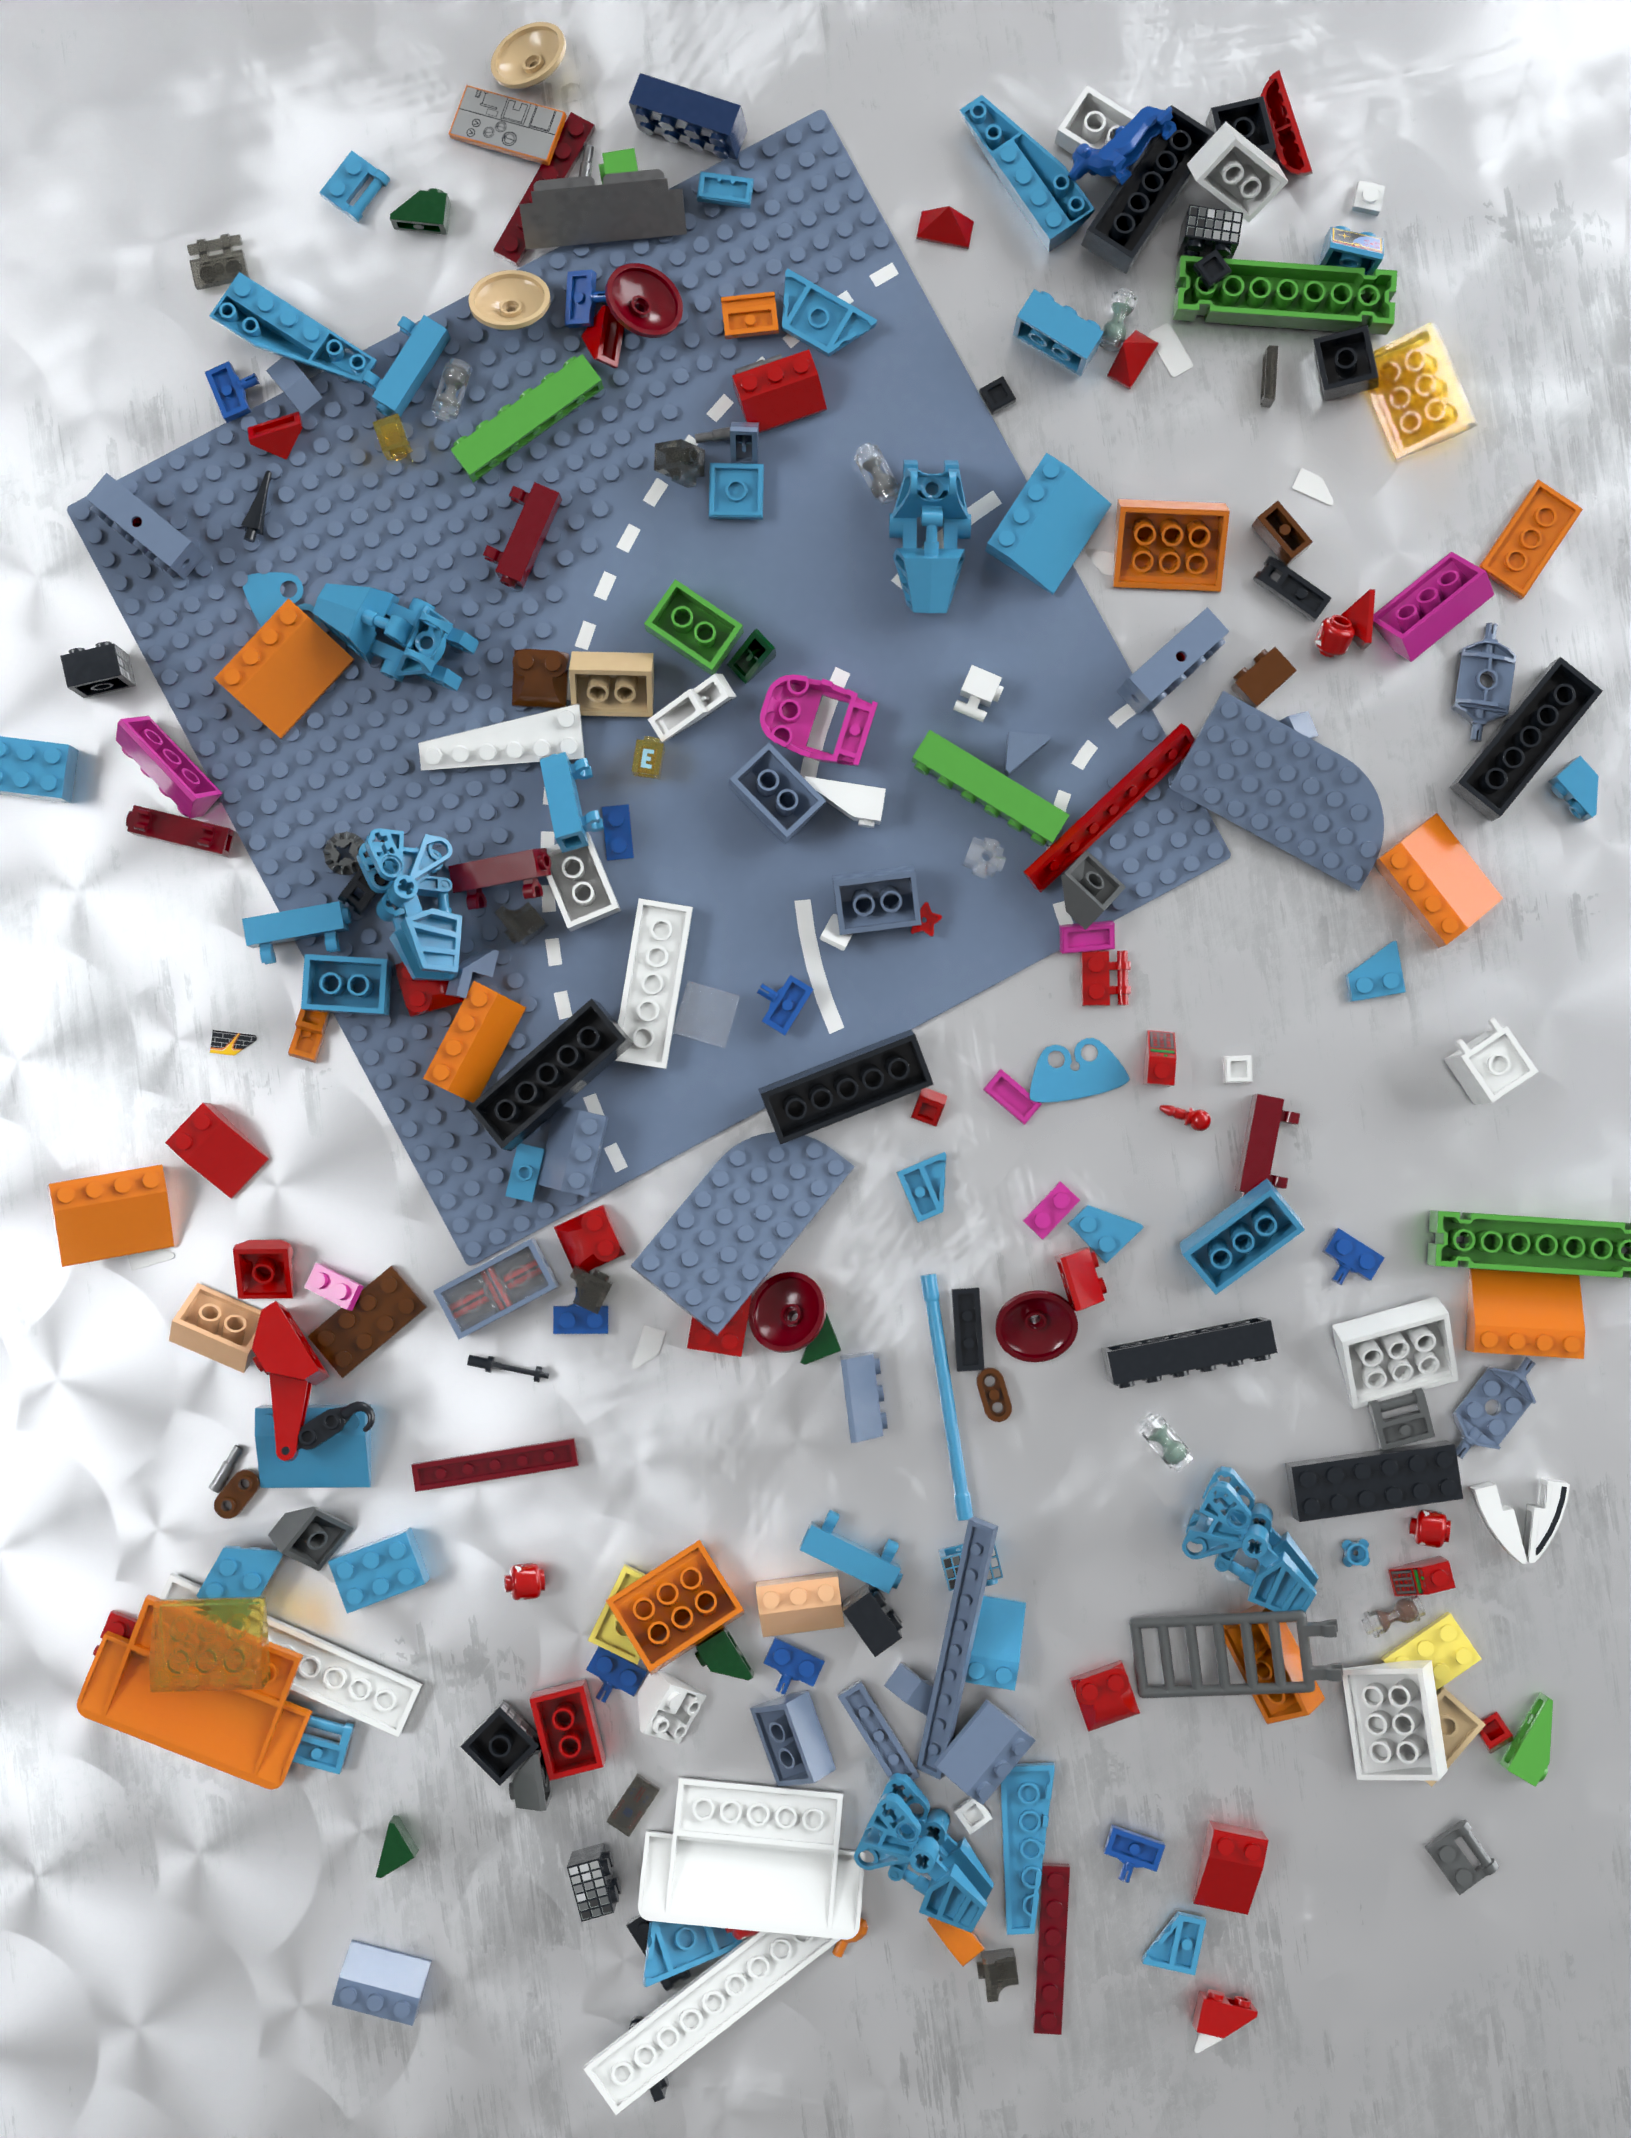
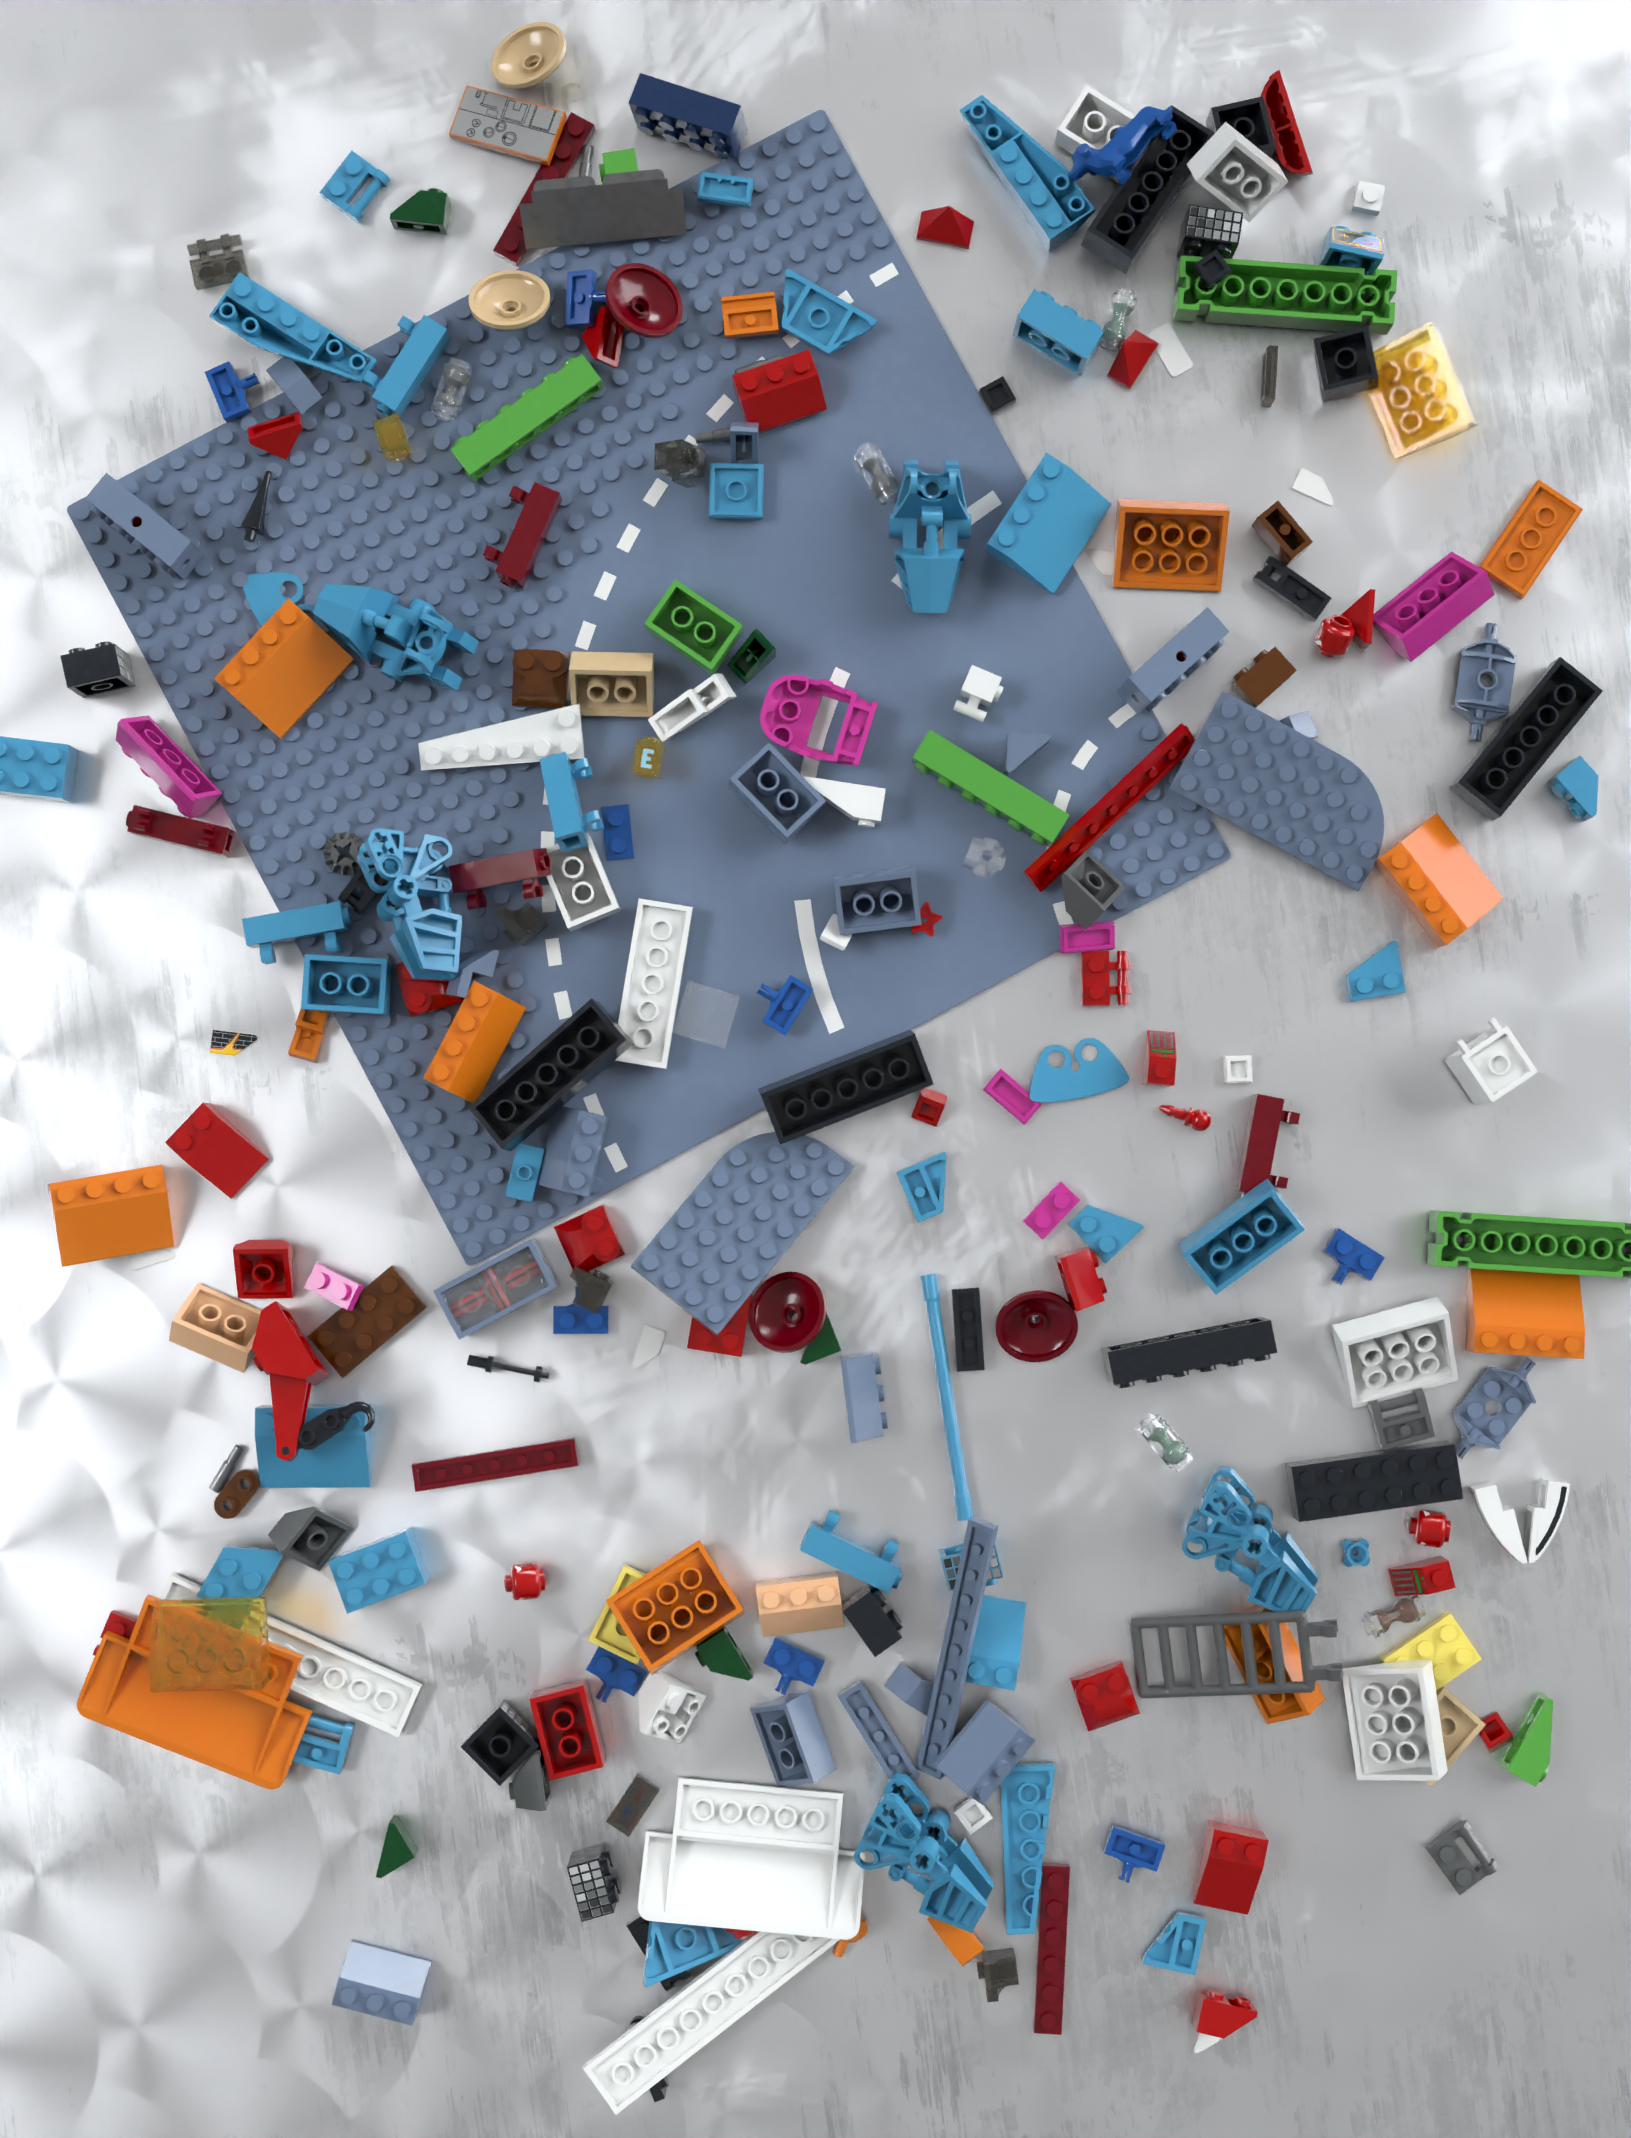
reddish brown plate [976,1367,1012,1422] -> none

